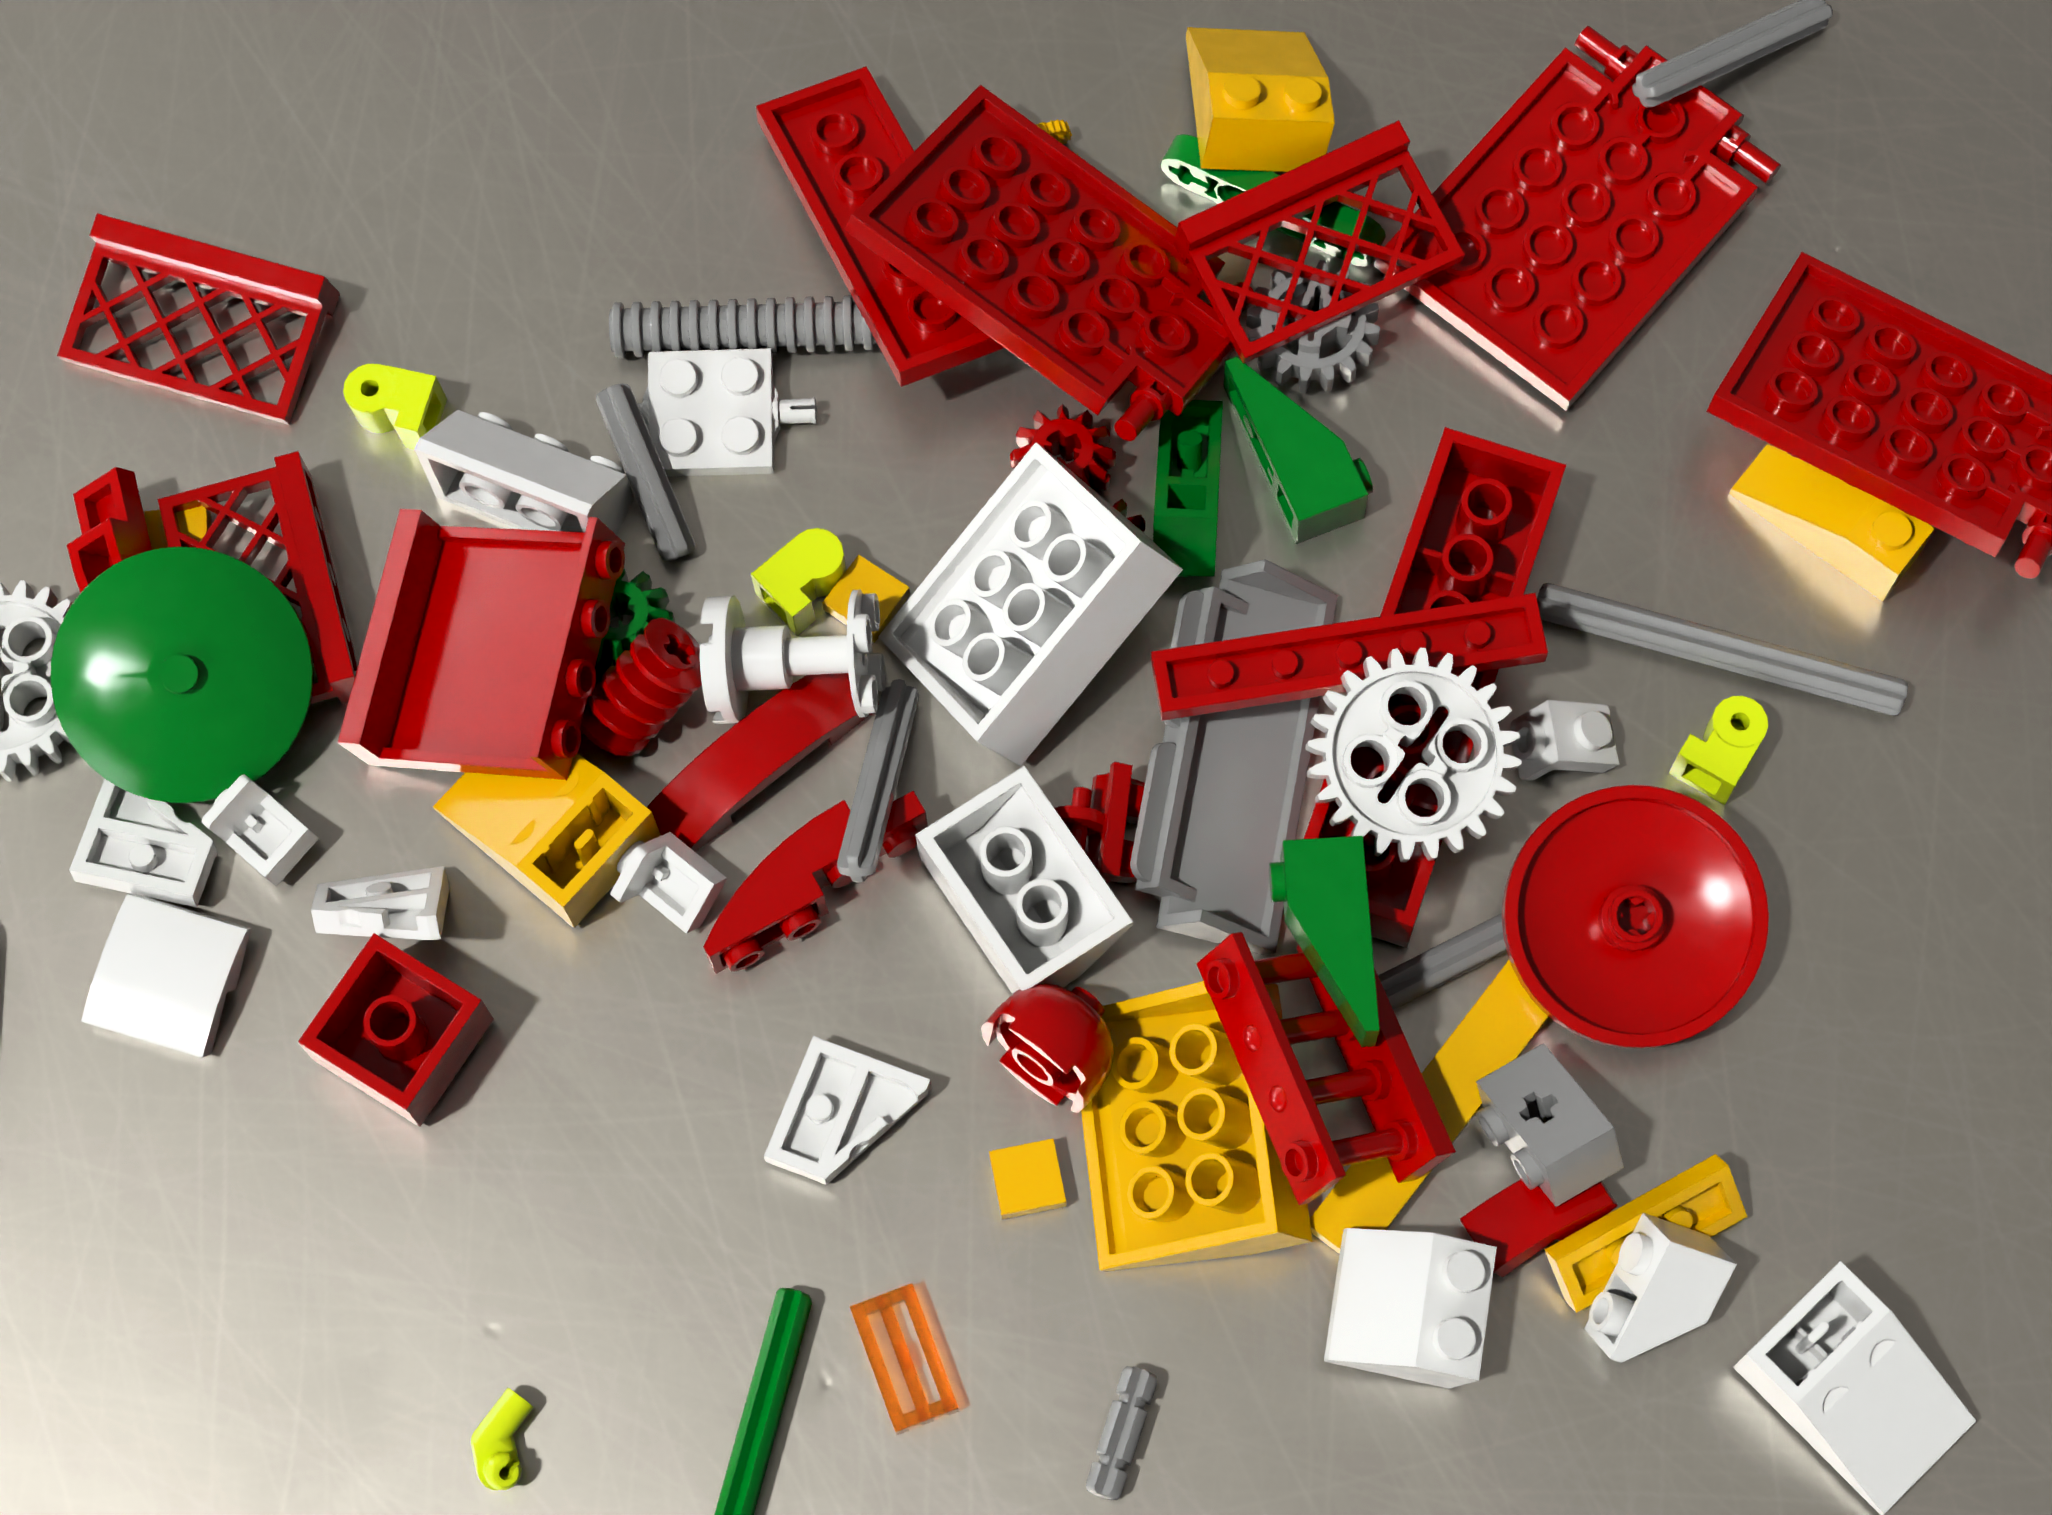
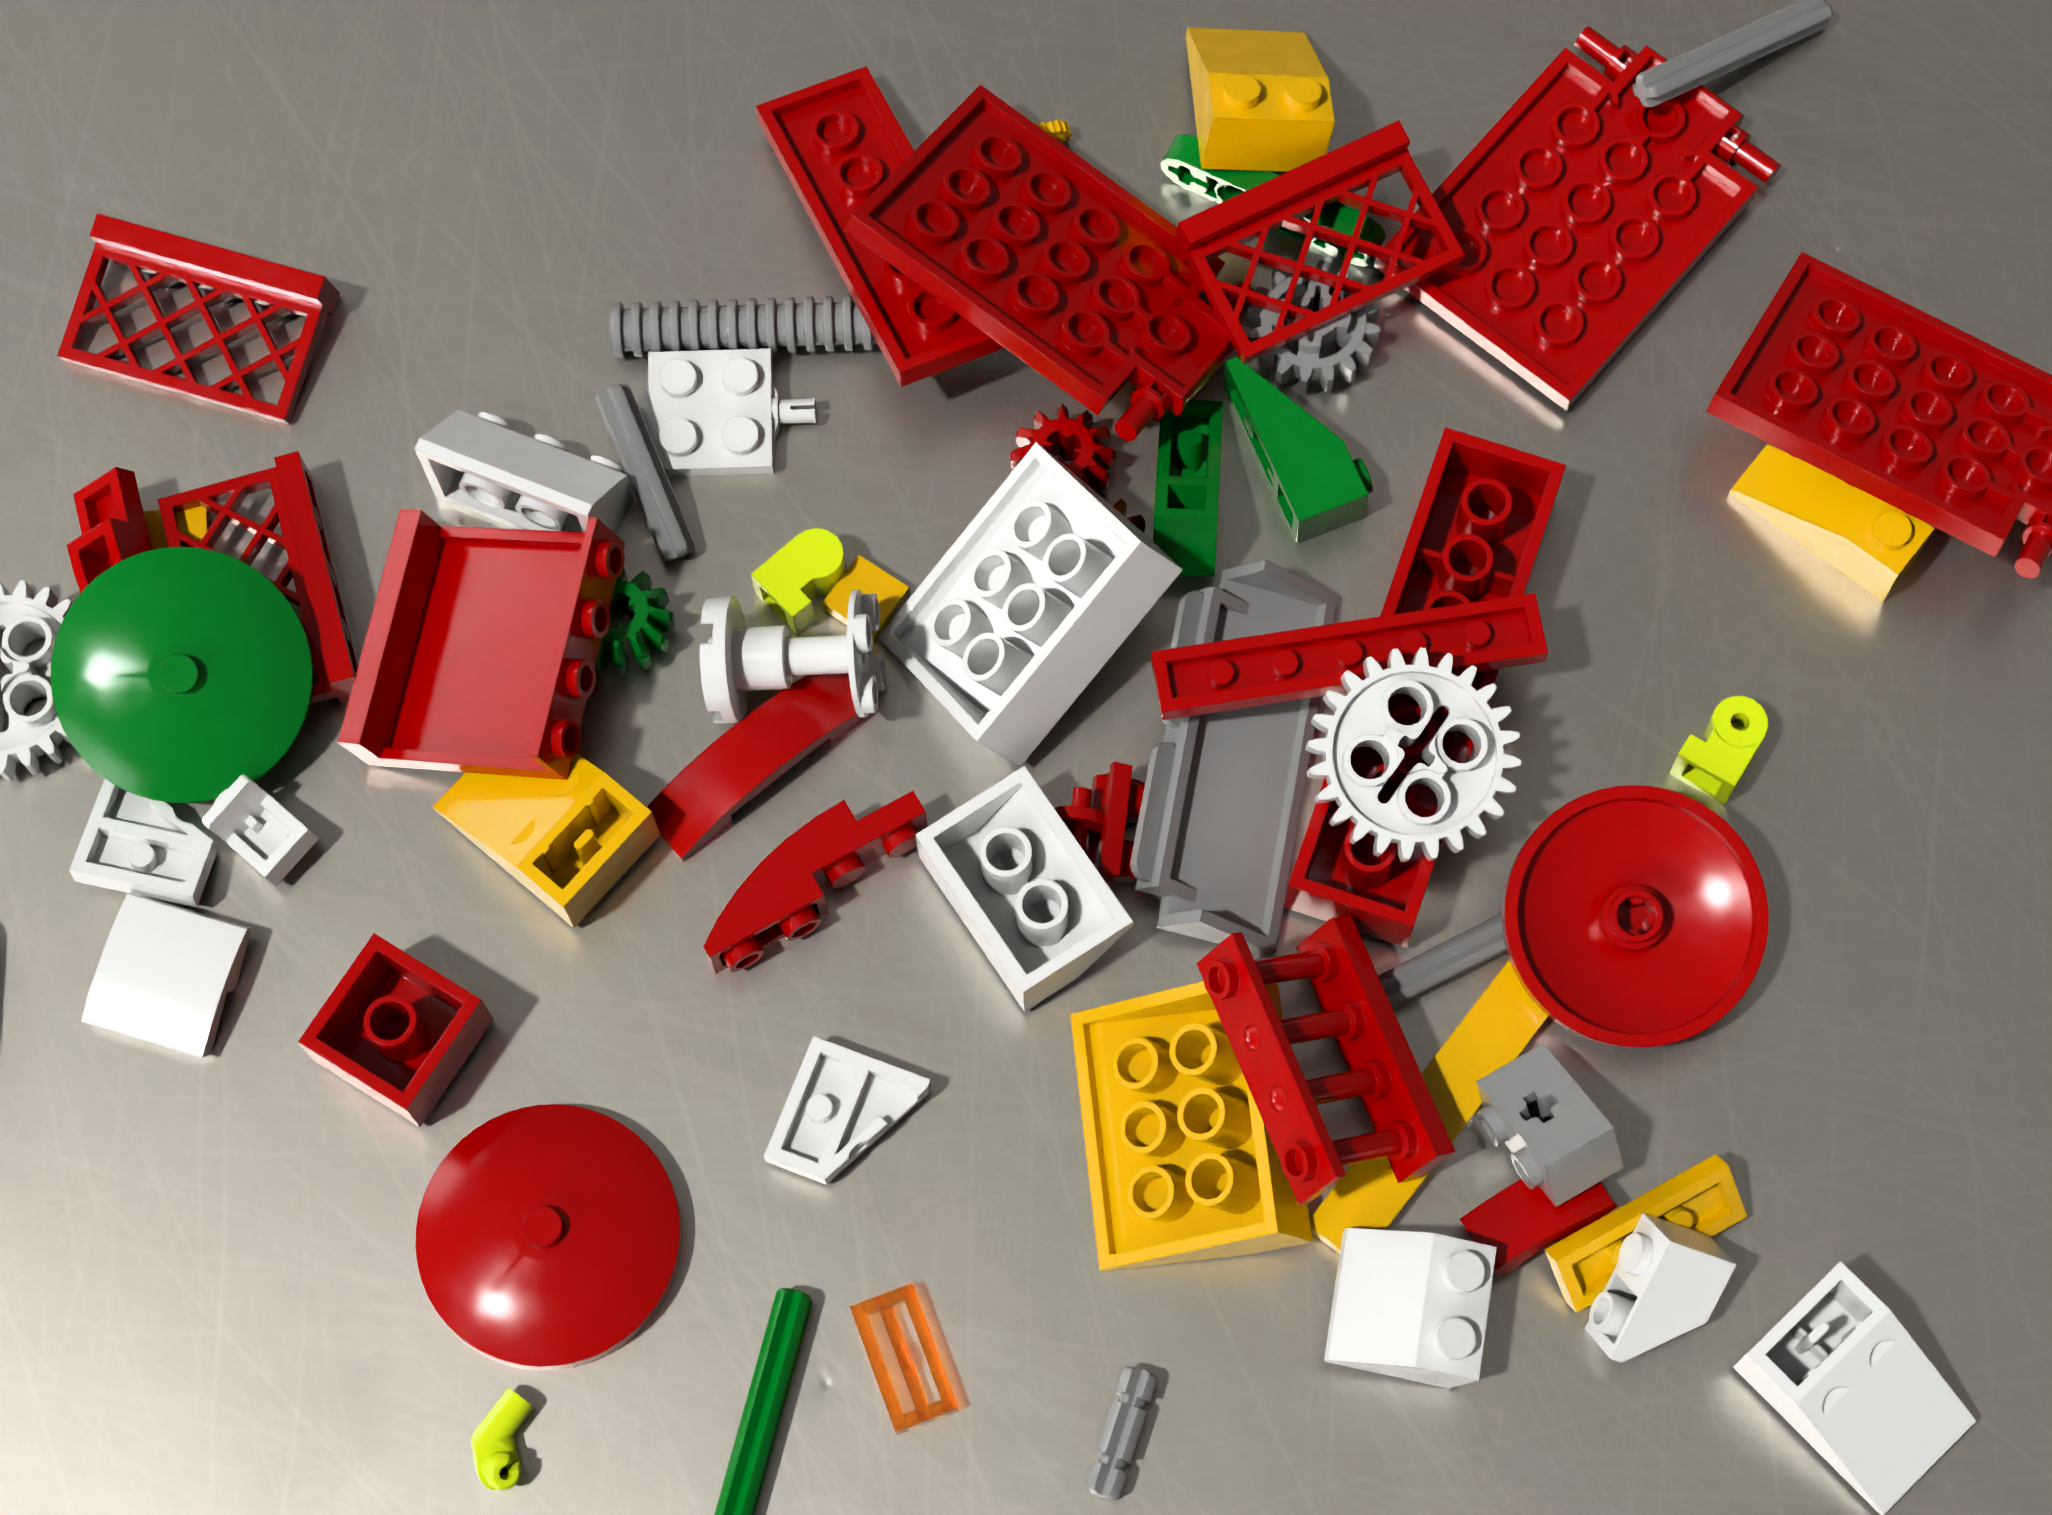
white wing [311,866,449,940] -> none
neon yellow leg [343,364,447,450] -> none
red piece [580,618,702,756] -> none
white bracket [610,832,727,934] -> none
light grey axle [837,679,919,883] -> none
red cylinder [981,984,1114,1113] -> none
yellow tile [989,1138,1067,1220] -> none
green slope [1269,836,1380,1047] -> none
white bracket [1511,700,1619,780] -> none
light grey axle [1537,583,1908,716] -> none
none -> red dish [415,1104,683,1371]

